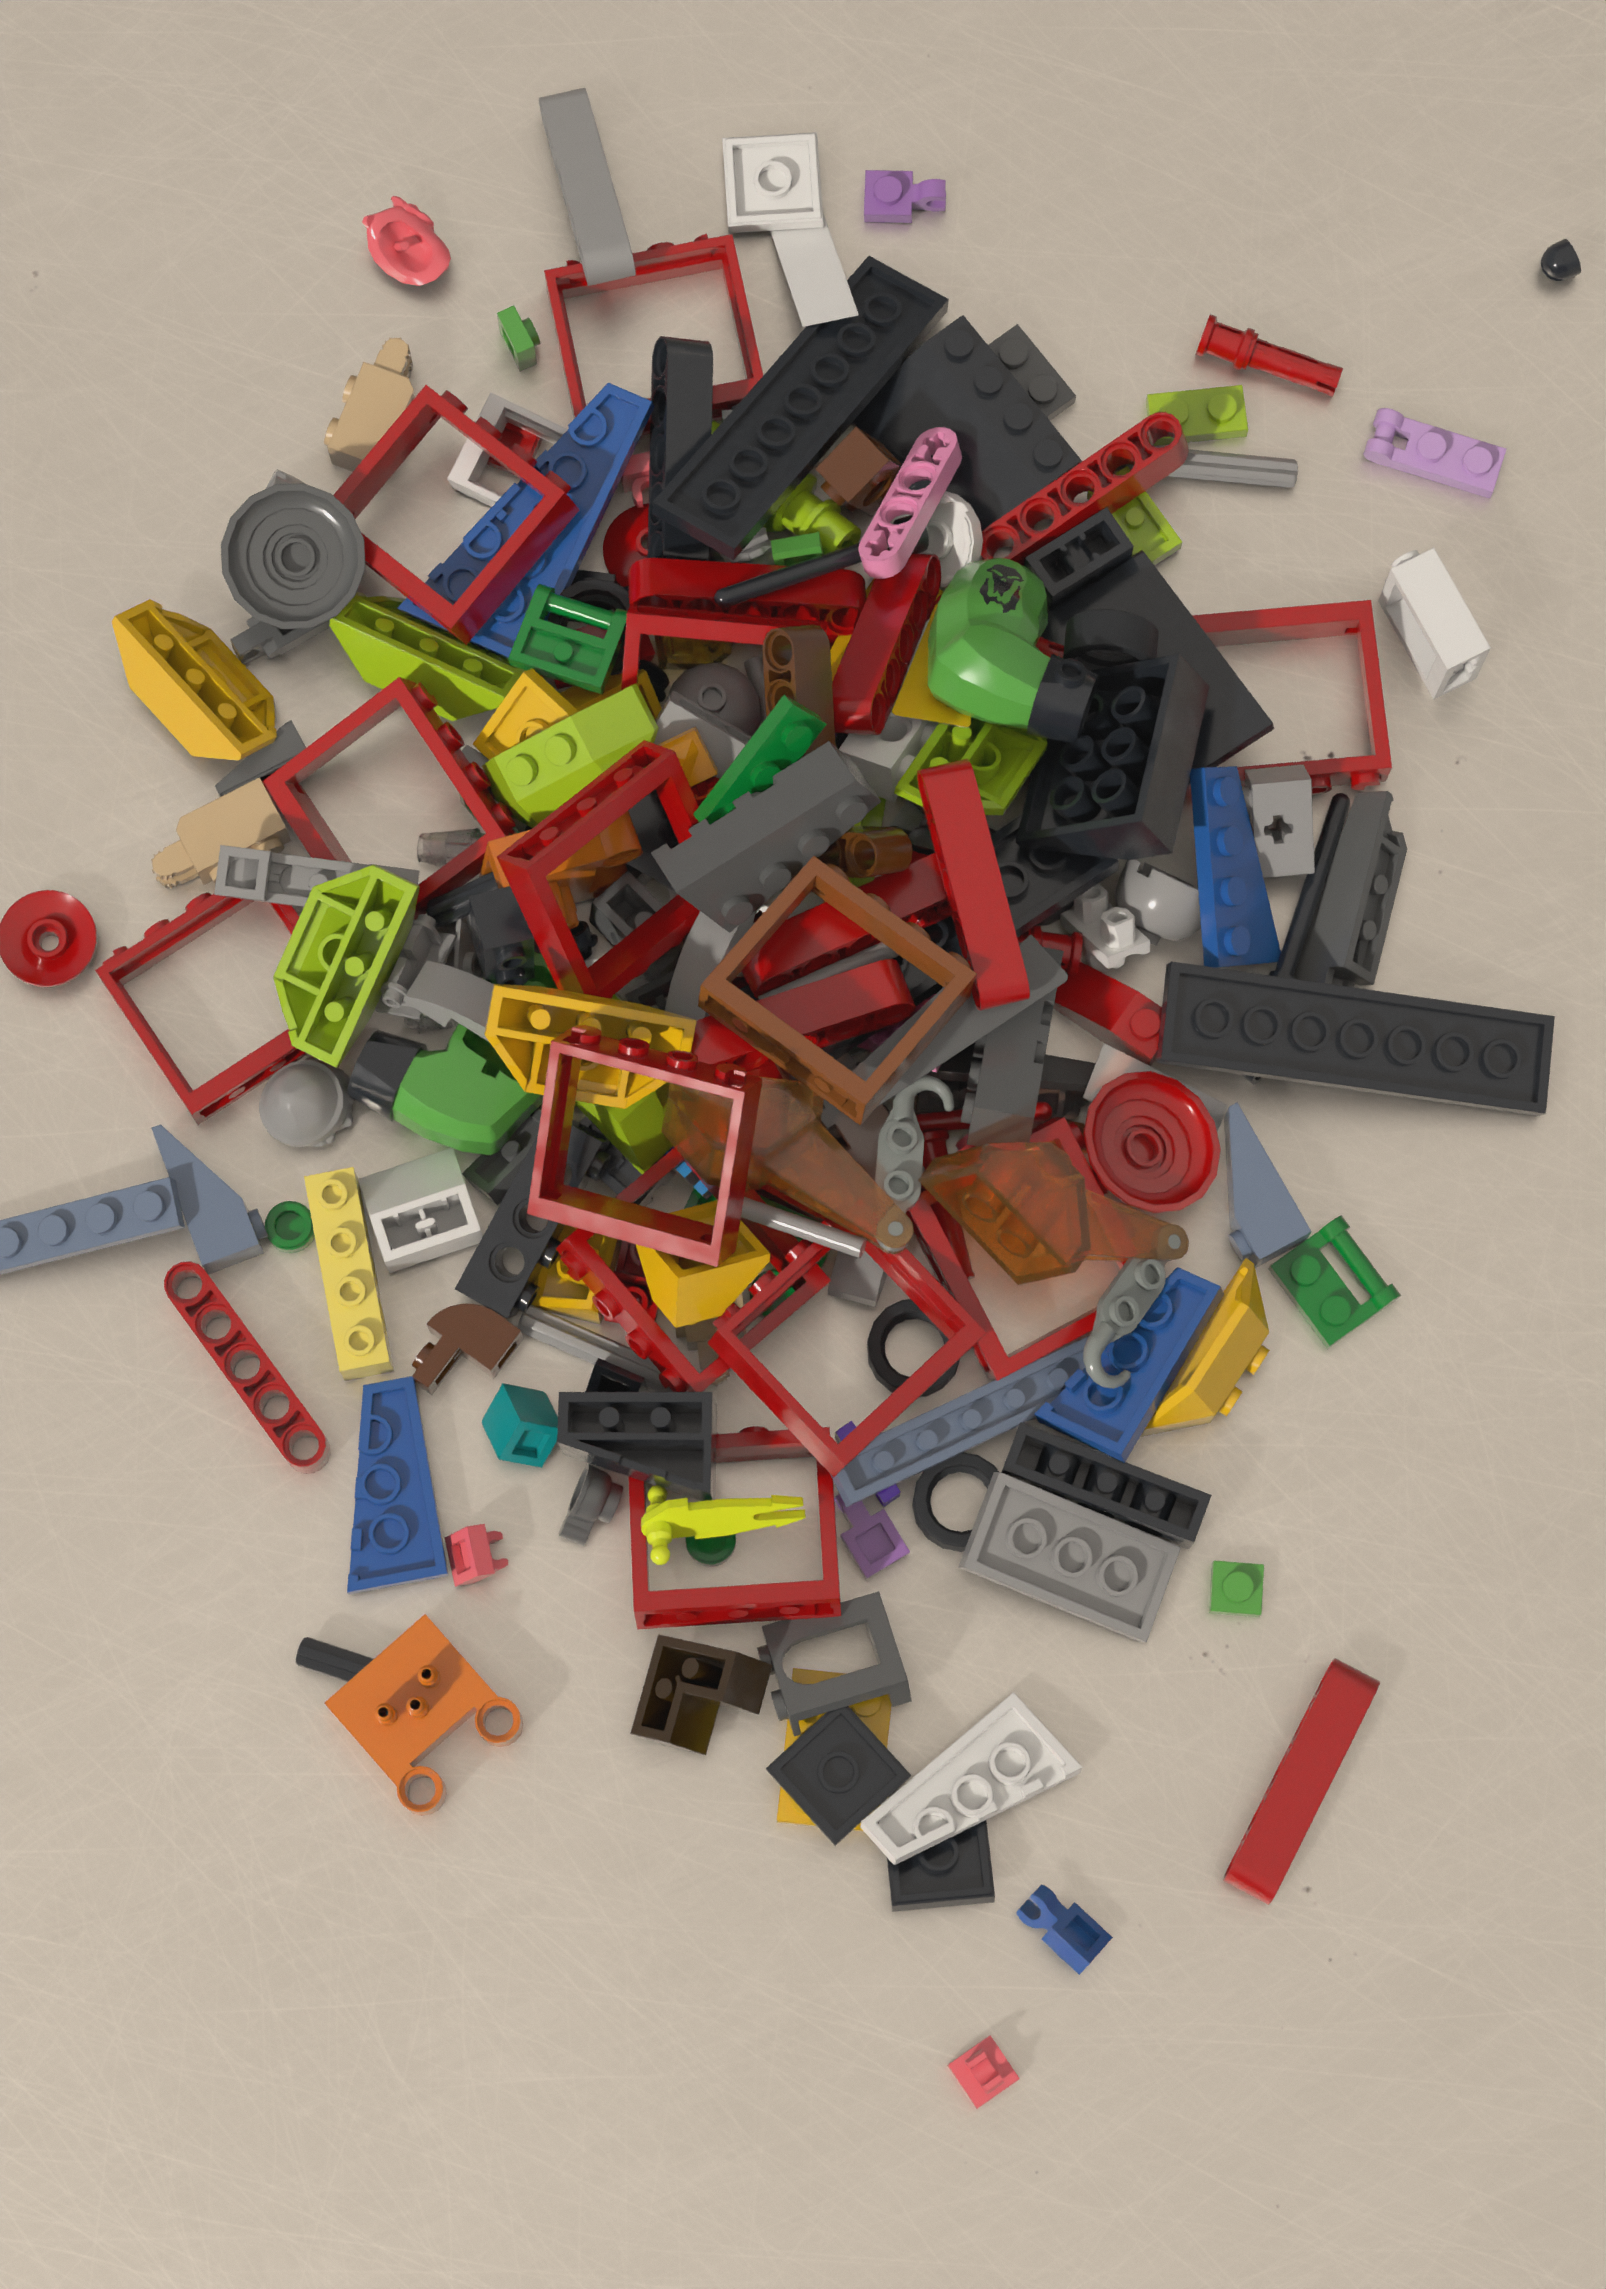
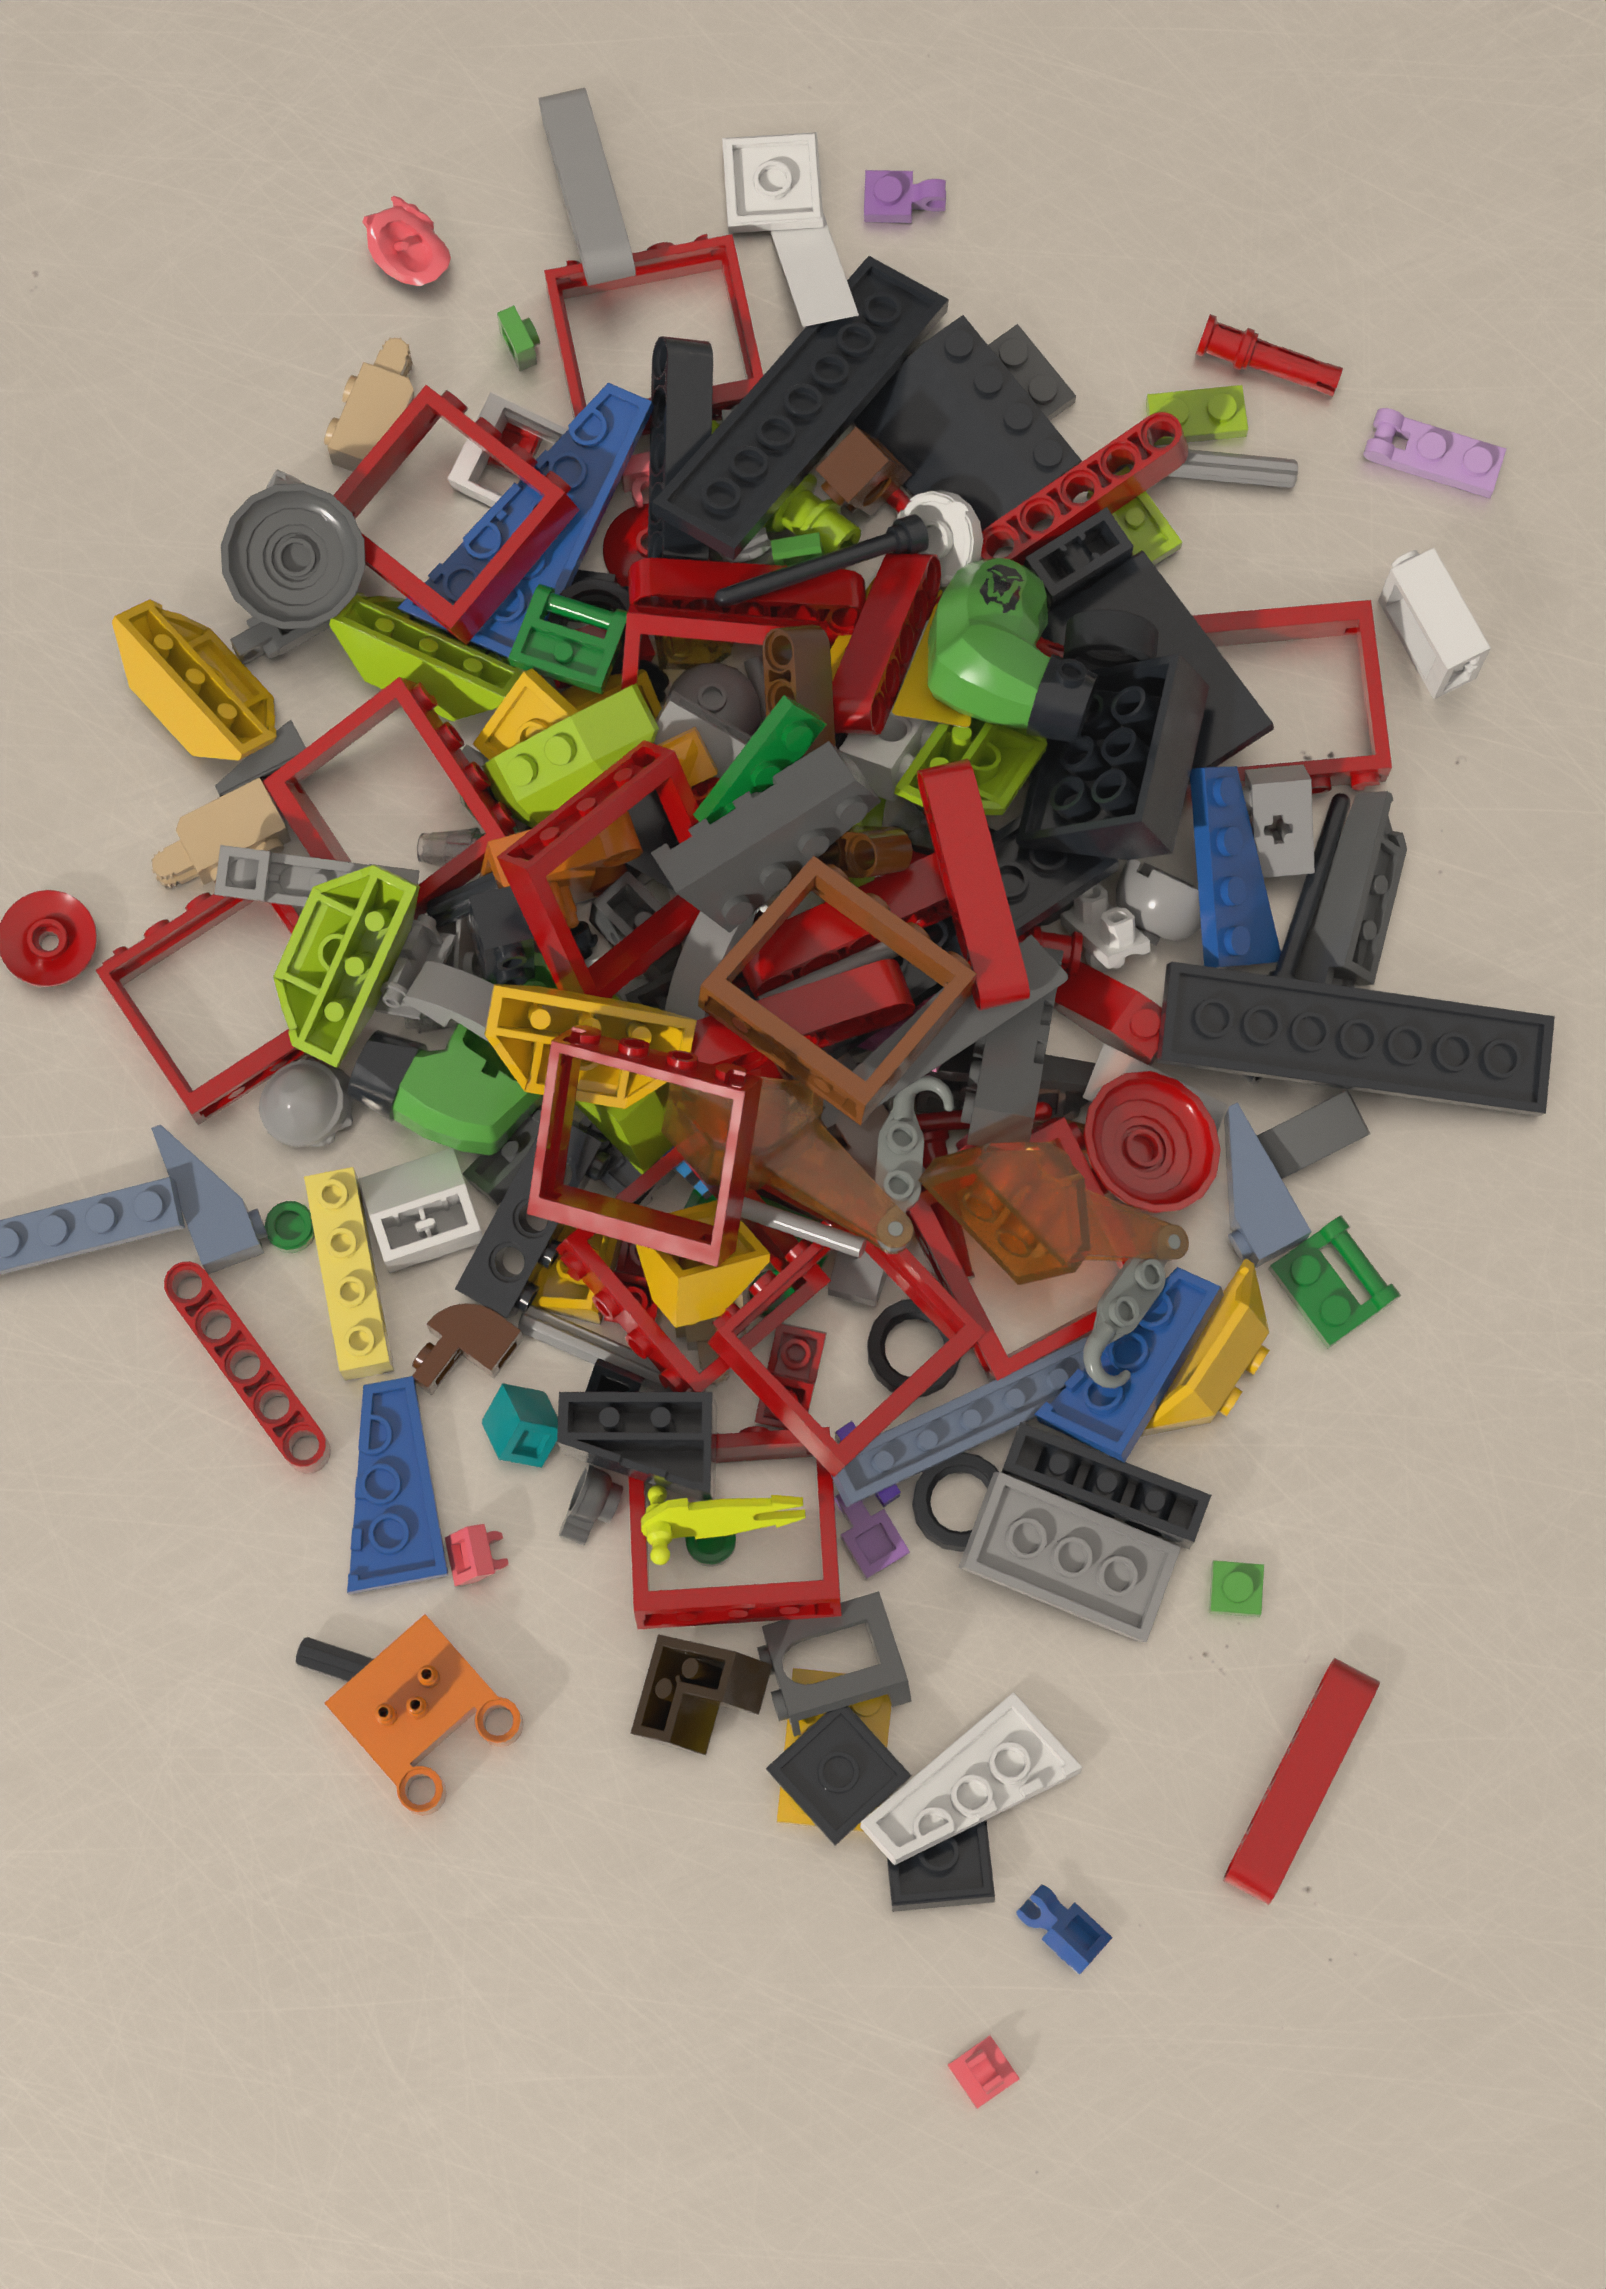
bright pink beam [858,427,962,579] -> none
black hinge [1541,239,1581,281] -> none
none -> red slope [754,1323,827,1430]
none -> dark grey slope [1257,1090,1371,1179]

